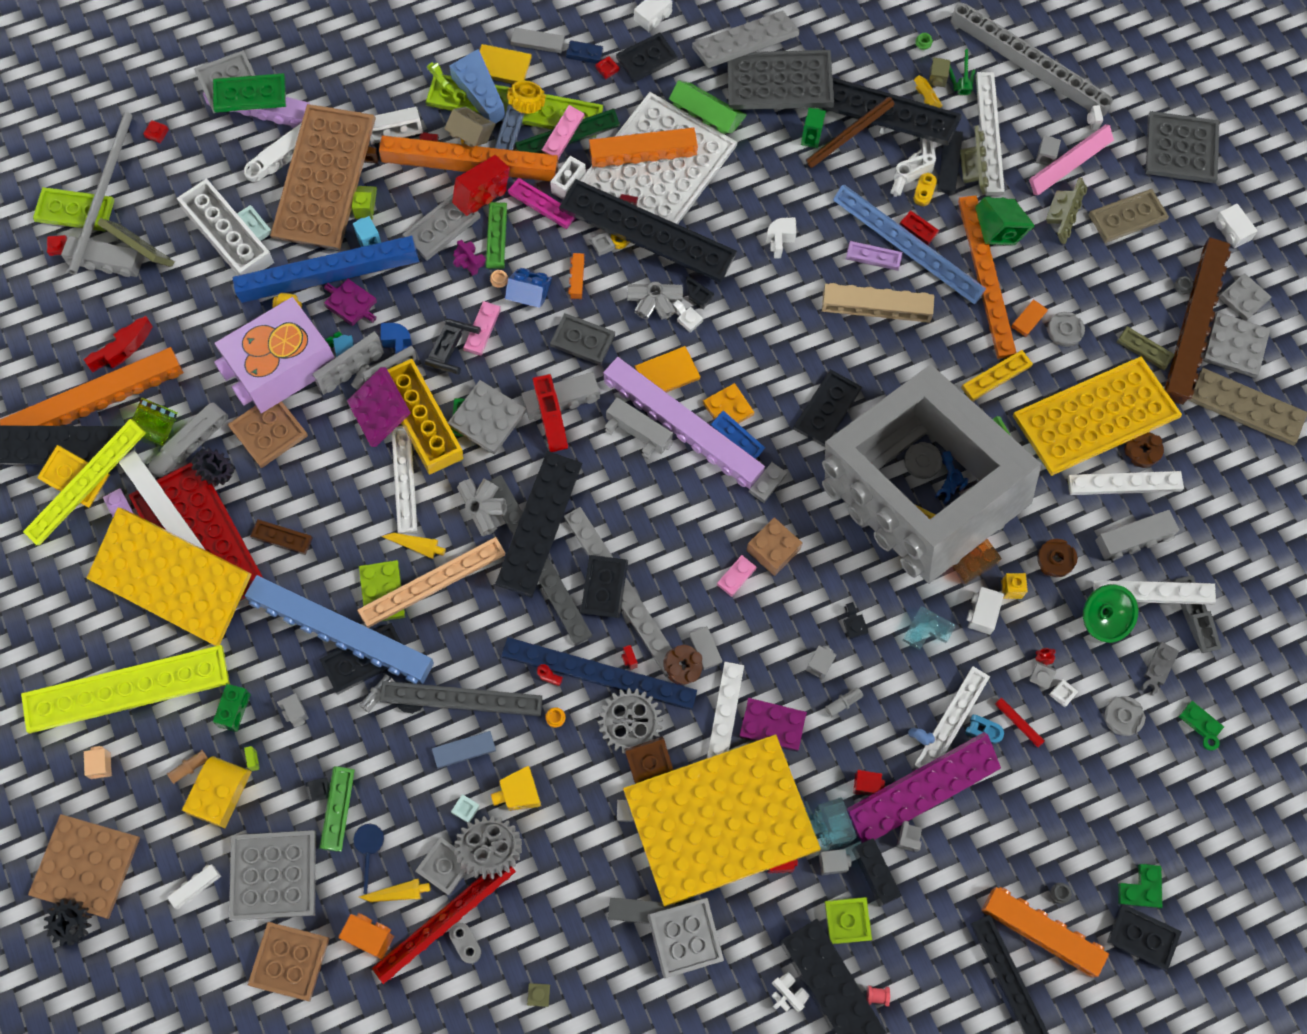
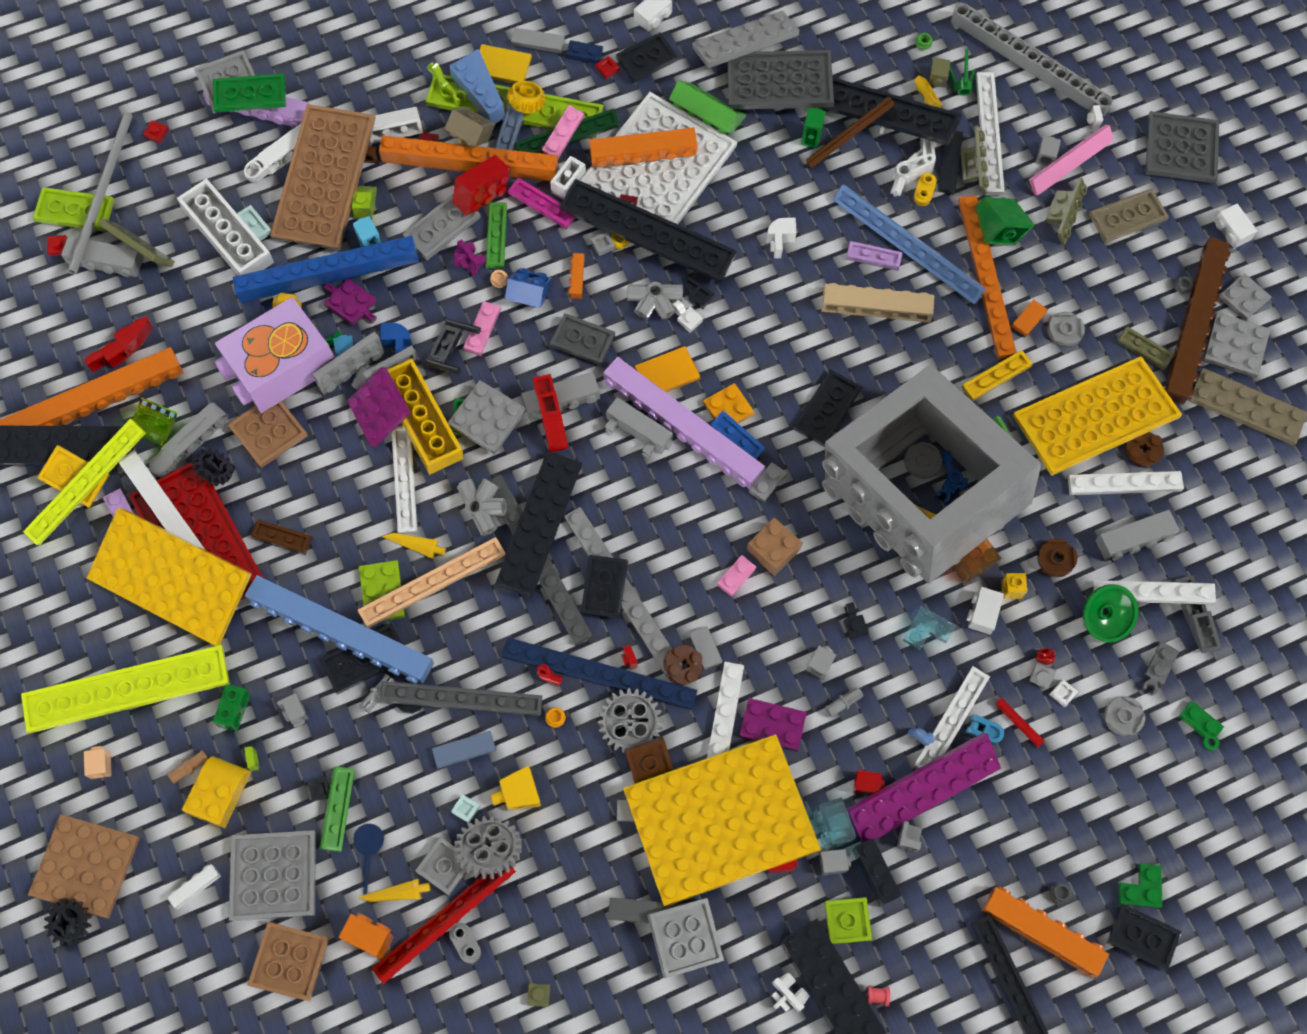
red plate [899,210,939,245] -> none

